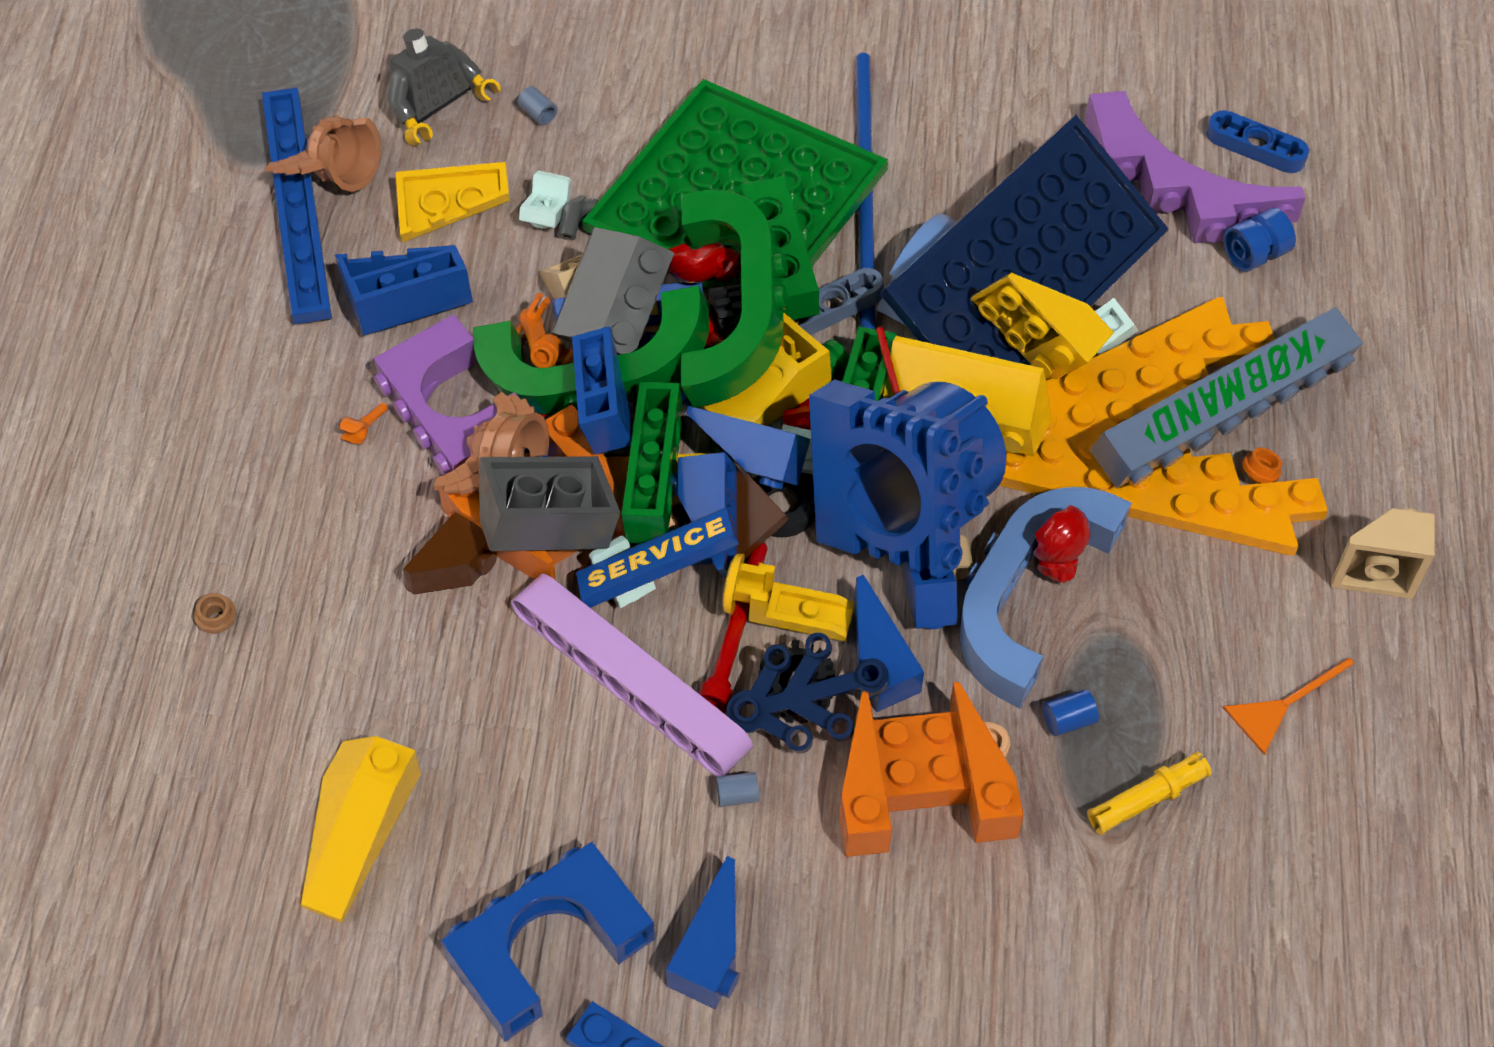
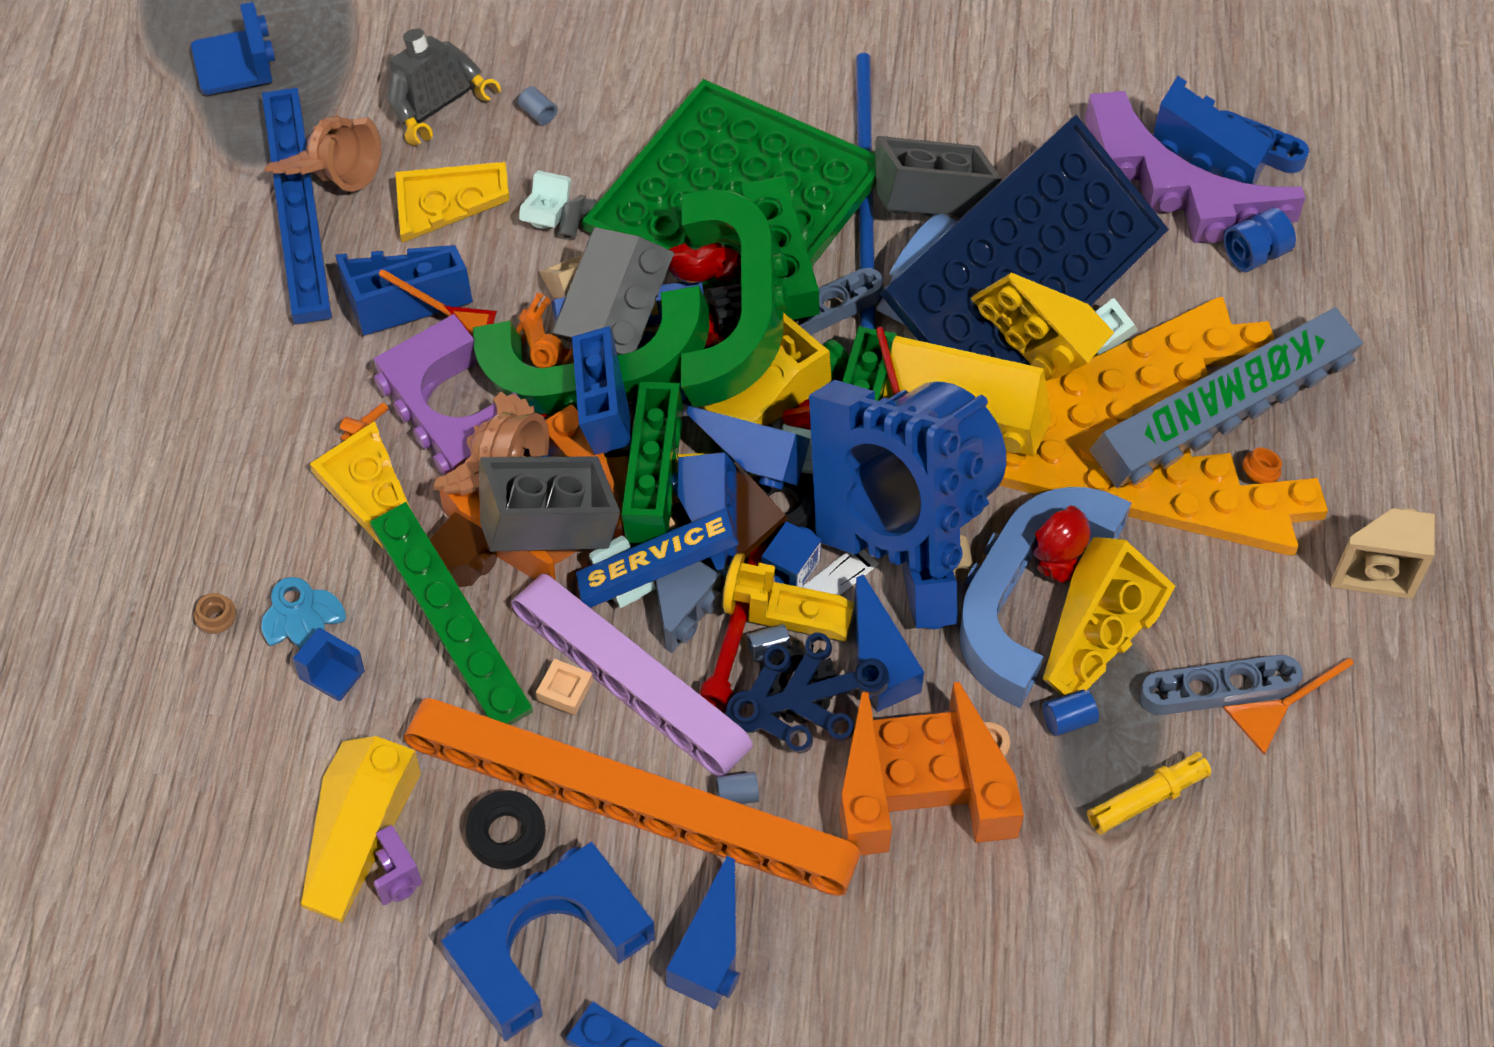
none -> blue bracket [191,2,275,95]
none -> dark azure plate [262,577,346,648]
none -> blue panel [293,627,365,701]
none -> yellow wing [310,421,410,549]
none -> green plate [370,502,533,725]
none -> medium lavender bracket [374,825,423,905]
none -> orange piece [379,269,497,337]
none -> orange beam [403,698,861,896]
none -> black tyre [466,790,546,870]
none -> light nougat plate [536,659,593,715]
none -> sand blue slope [656,561,723,653]
none -> sand blue hinge [747,624,791,662]
none -> blue brick [761,521,822,587]
none -> white sticker [802,549,879,595]
none -> dark grey slope [875,136,1002,218]
none -> yellow wedge [1043,537,1175,696]
none -> sand blue beam [1139,655,1303,715]
none -> blue wedge [1153,75,1273,184]

